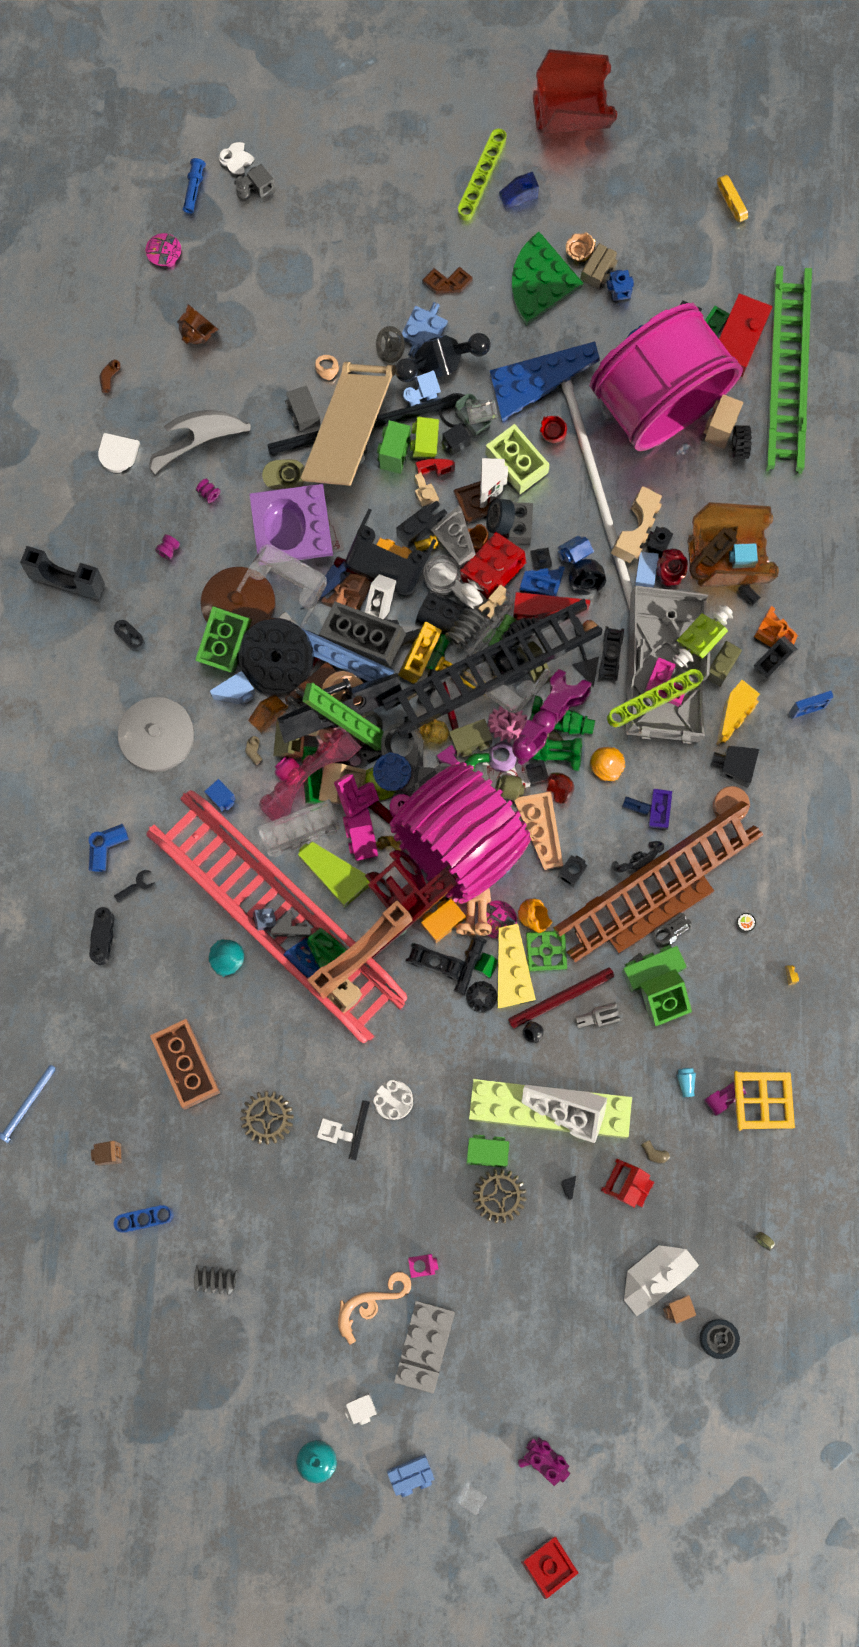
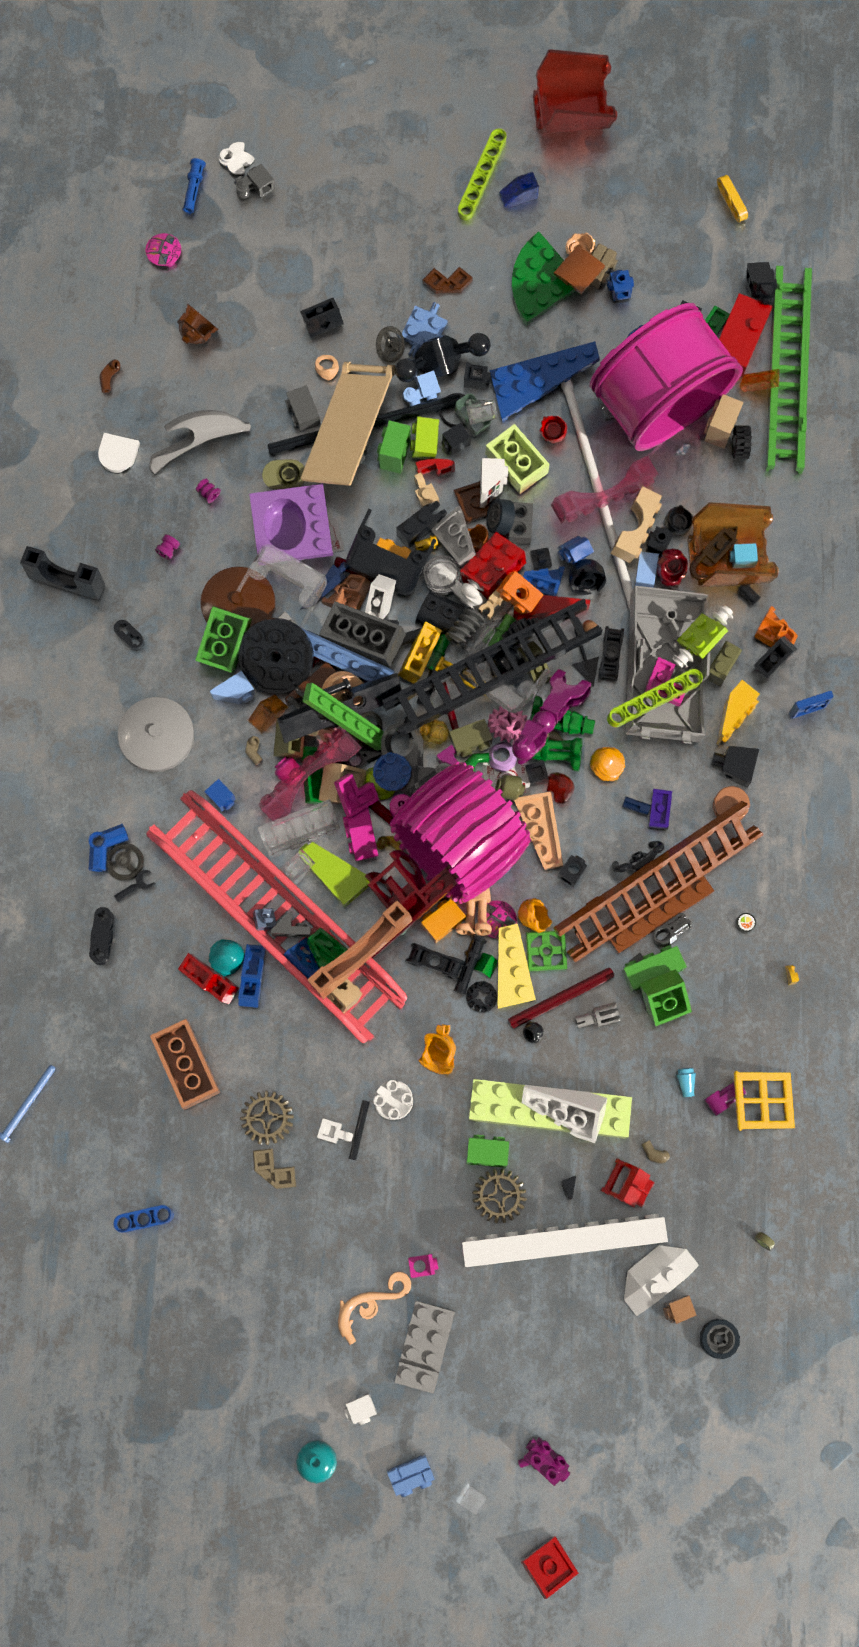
medium nougat slope [91,1141,122,1166] -> none
dark grey piece [194,1265,237,1295] -> none
none -> clear smoke piece [106,843,144,881]
none -> red slope [178,953,239,1004]
none -> blue slope [238,944,266,1008]
none -> dark tan tile [253,1148,296,1189]
none -> clear slope [280,849,315,886]
none -> black brick [300,298,344,338]
none -> light orange helmet [418,1024,456,1074]
none -> white brick [461,1214,668,1267]
none -> black window [464,362,491,390]
none -> orange brick [496,571,543,614]
none -> clear pink arch [551,456,659,524]
none -> dark orange slope [554,246,605,295]
none -> black hair [664,505,694,536]
none -> clear orange slope [740,369,780,392]
none -> black hinge [746,262,777,305]

